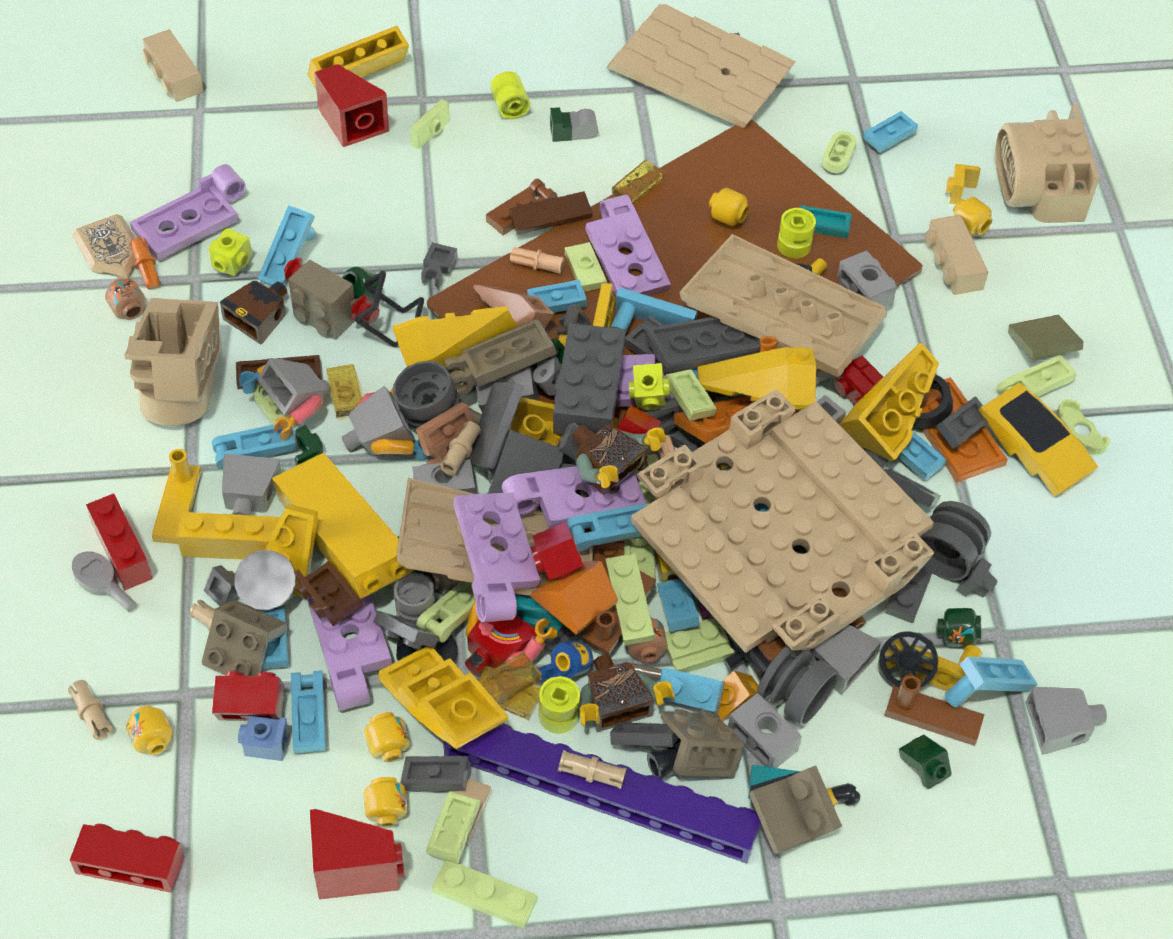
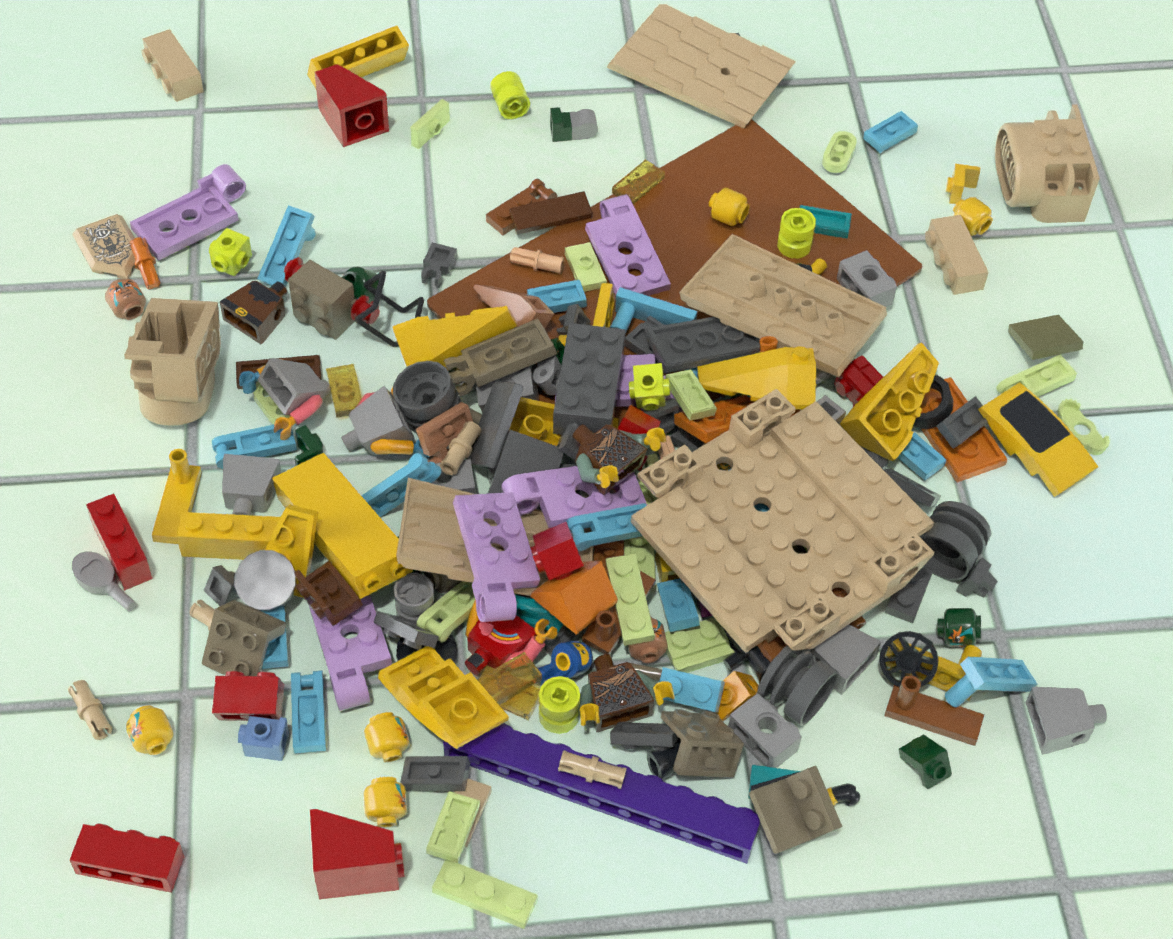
none -> medium azure plate [362,453,441,517]

